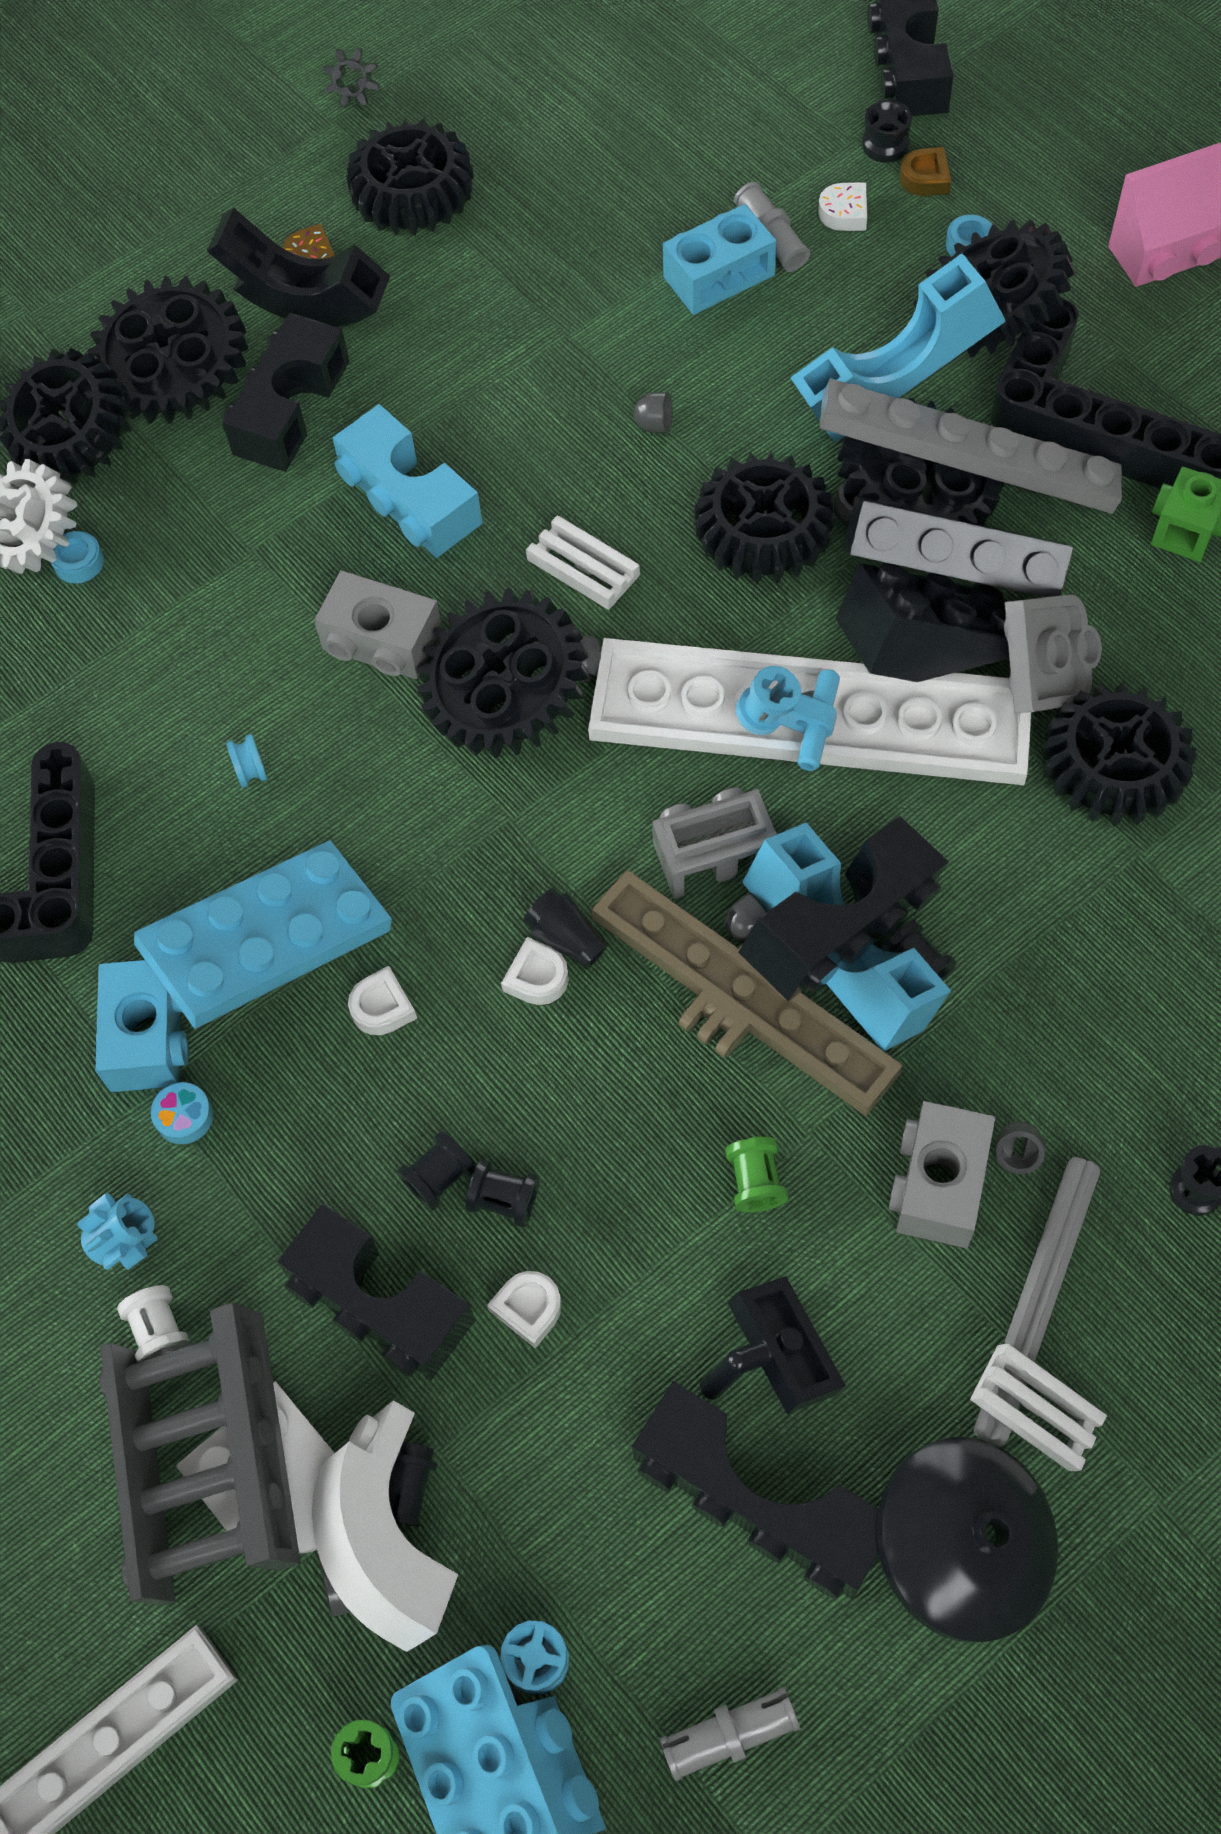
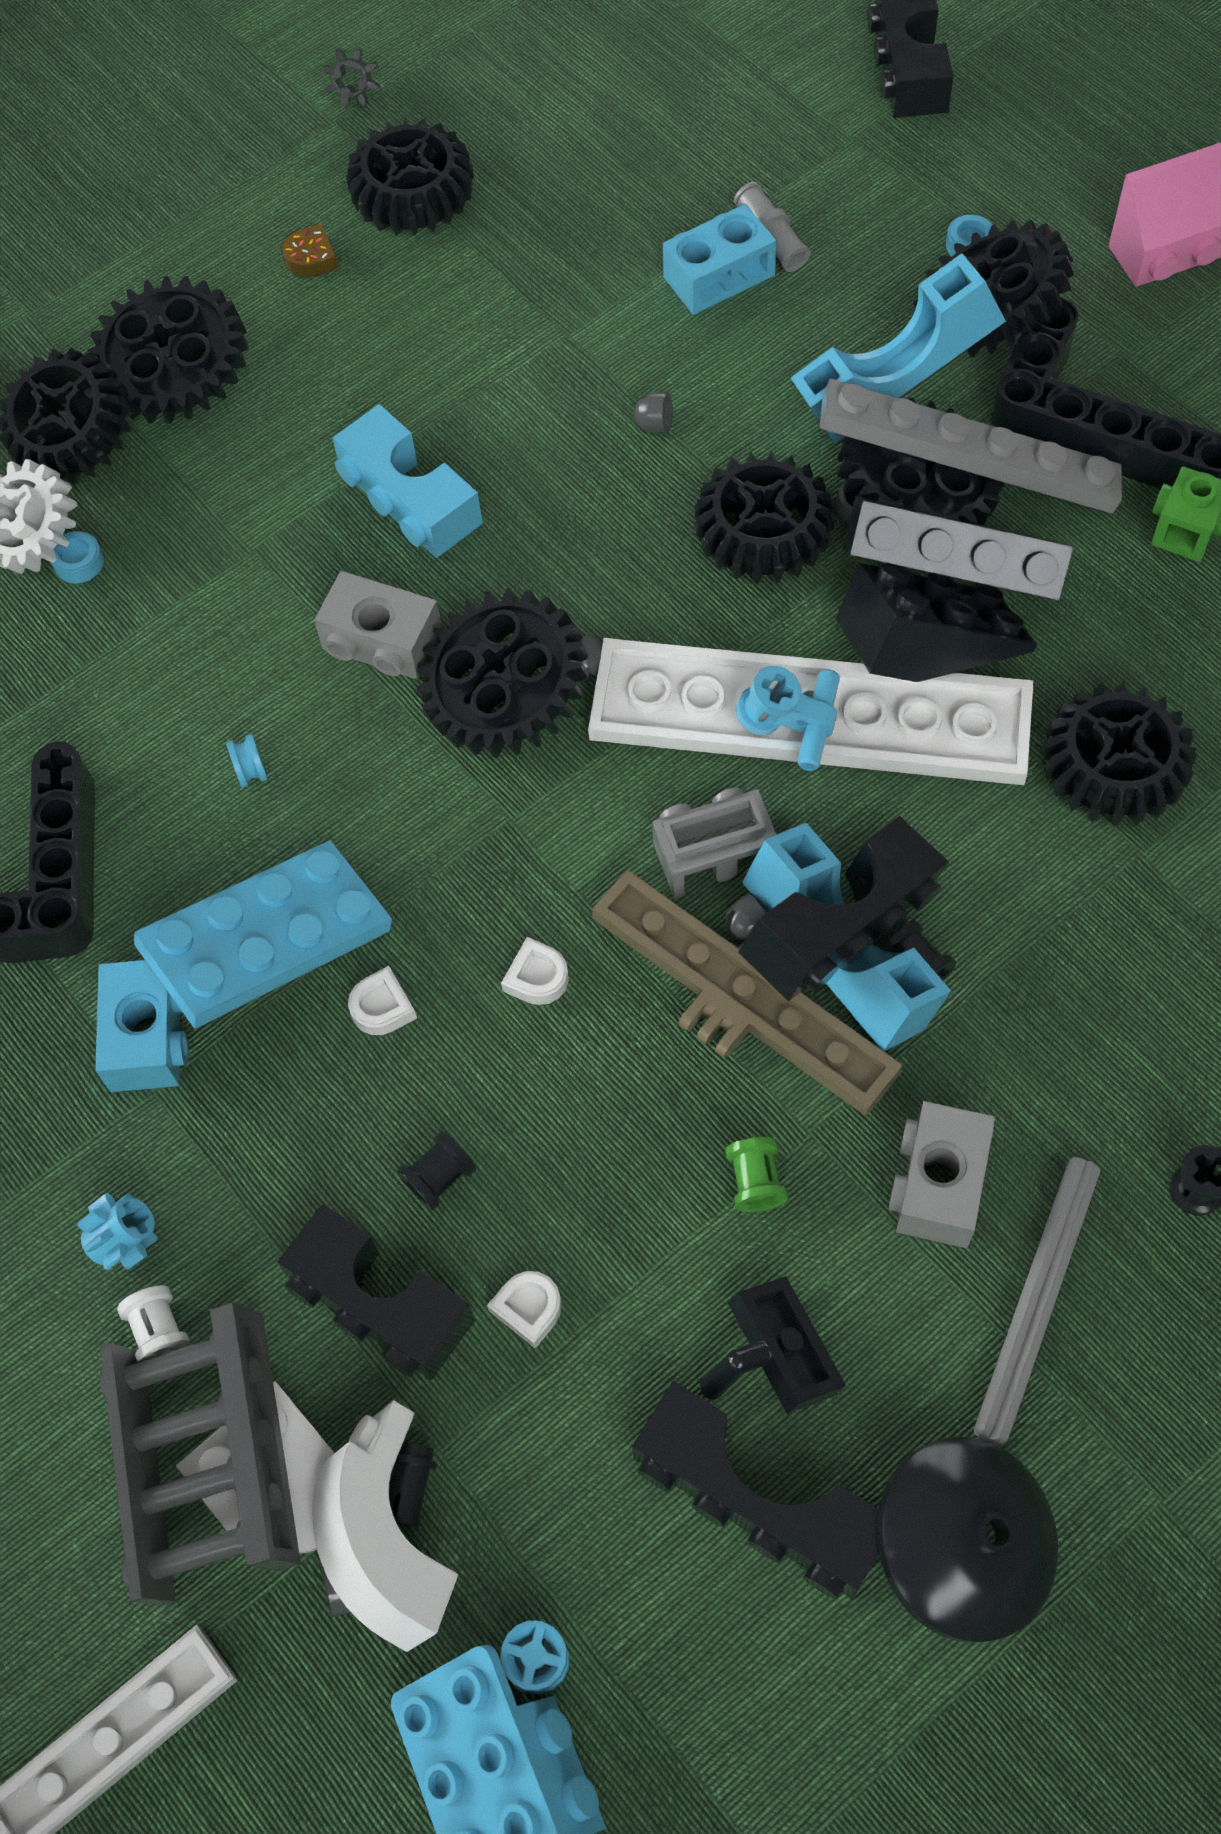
medium azure tile [151,1082,213,1144] -> none
black arch [207,208,390,327] -> none
black arch [223,313,350,472] -> none
bright green bush [331,1720,400,1789] -> none
black bush [466,1159,540,1228] -> none
black cone [523,888,609,969] -> none
white tile [526,515,640,610] -> none
light grey pin [660,1686,801,1781] -> none
white tile [818,183,867,231] -> none
black wheel [862,99,912,163] -> none
pearl gold tile [899,147,951,196] -> none
white tile [970,1344,1107,1471] -> none
dark grey hinge [996,1121,1045,1174] -> none
light grey plate [1004,595,1102,713] -> none

